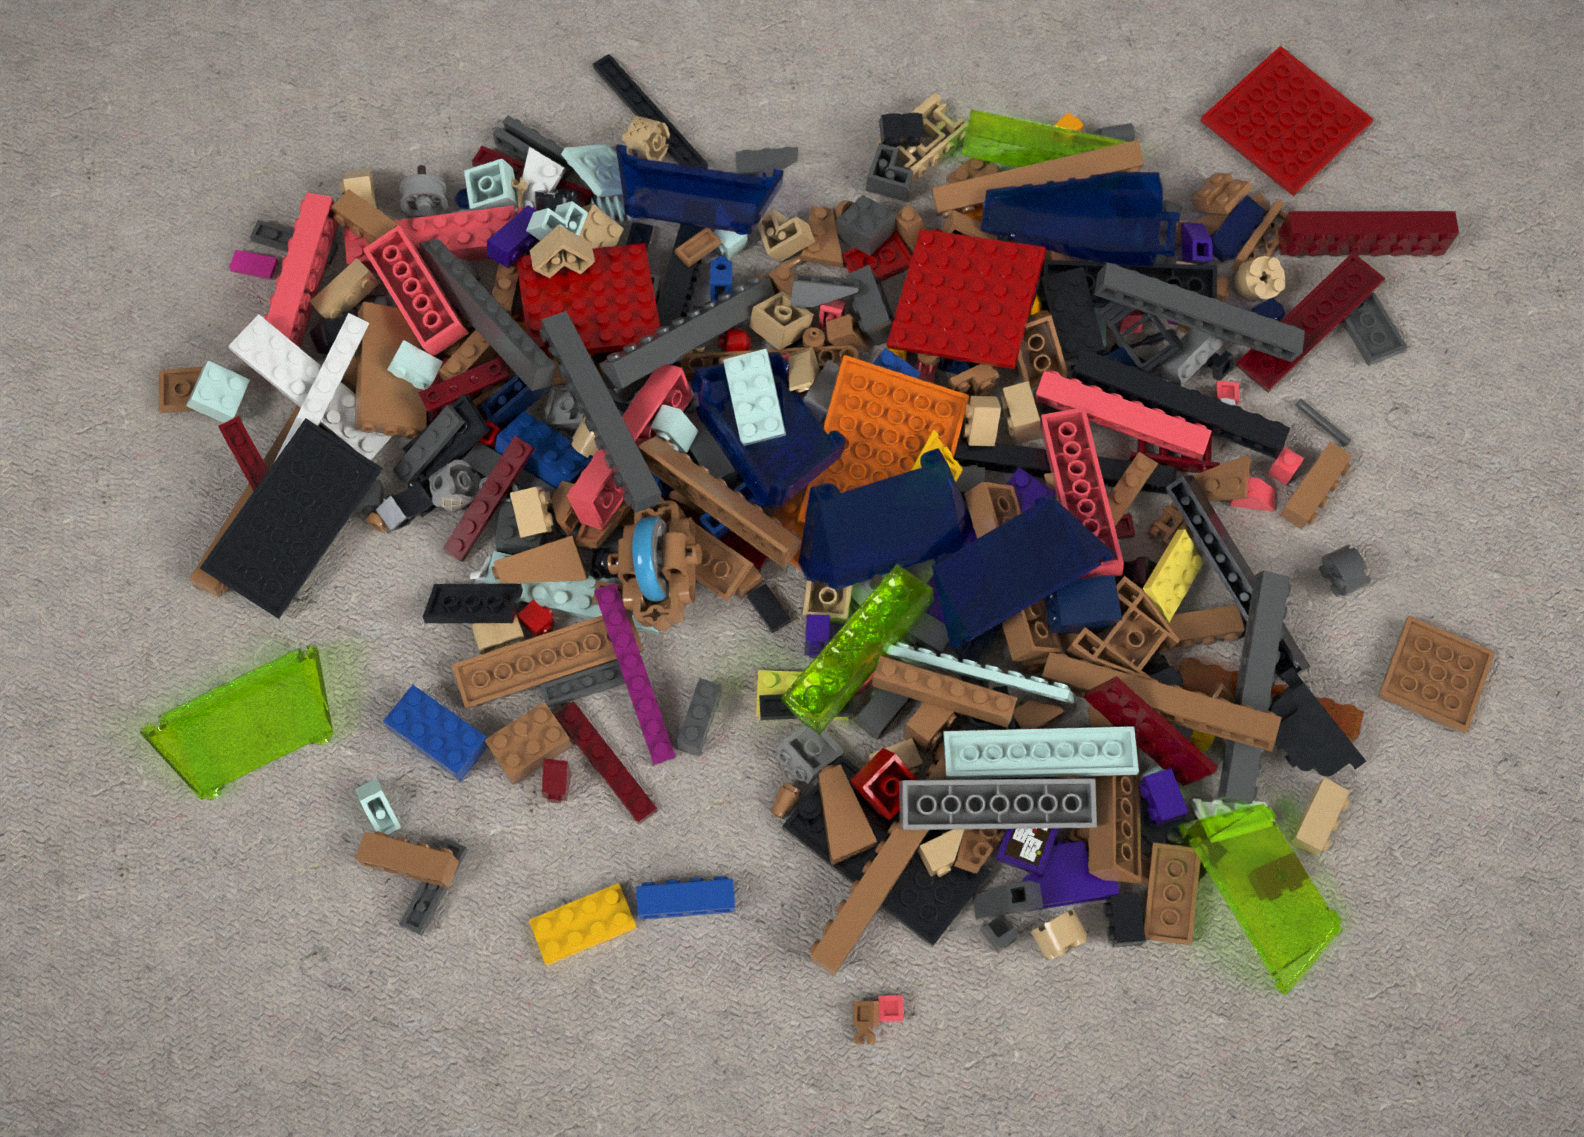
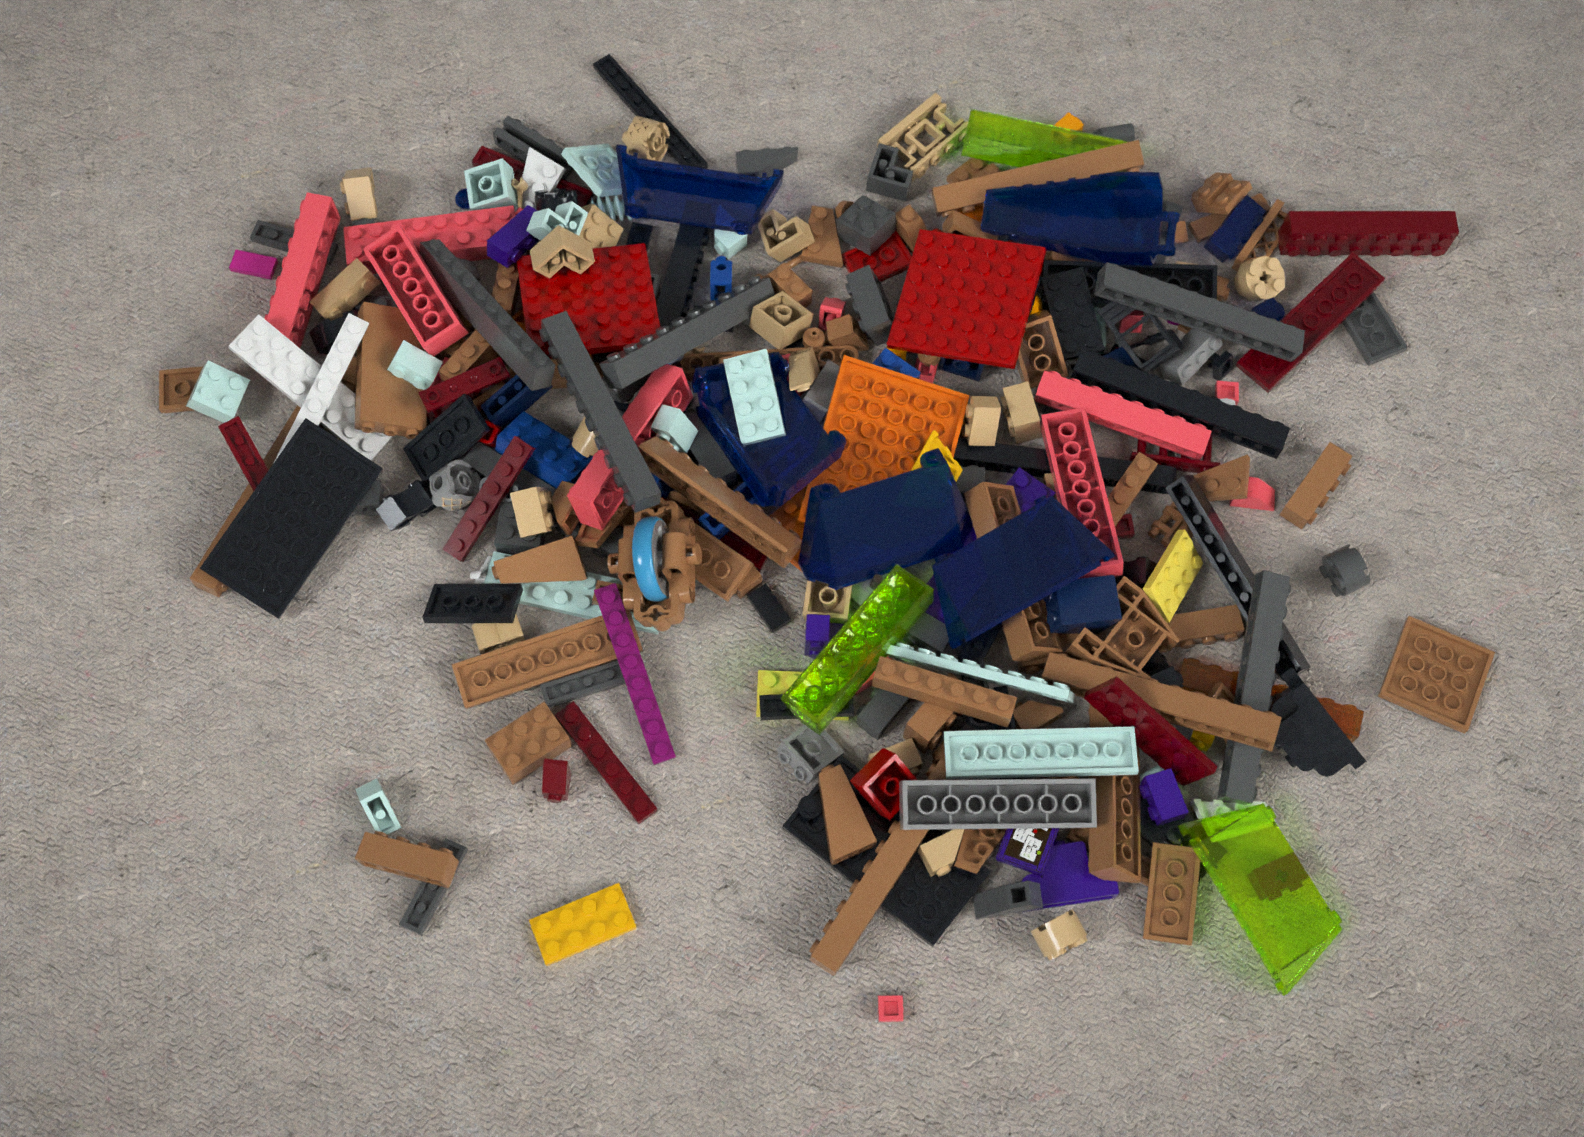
clear neon green windscreen [140,643,334,800] -> none
medium nougat brick [332,190,398,244] -> none
medium nougat tile [365,512,388,533] -> none
blue brick [383,685,488,781] -> none
dark grey plate [393,406,465,485] -> none
light grey wheel [399,165,448,217] -> none
red brick [517,599,555,637] -> none
light grey plate [543,385,585,432] -> none
black piece [590,547,618,580] -> none
blue brick [636,876,735,920] -> none
medium nougat tile [675,226,722,268] -> none
dark grey brick [677,678,722,757] -> none
red head [718,328,750,352] -> none
medium nougat cone [770,782,801,819] -> none
dark grey slope [791,272,859,309] -> none
medium nougat plate [853,1001,879,1045] -> none
black brick [879,113,925,147] -> none
medium nougat plate [948,364,999,399] -> none
dark grey panel [980,916,1020,953] -> none
black brick [1104,893,1146,948] -> none
dark purple slope [1181,222,1213,265] -> none
red plate [1200,46,1374,197] -> none
coral brick [1267,447,1304,485] -> none
tan brick [1290,777,1350,856] -> none
dark grey bar [1295,399,1351,447] -> none

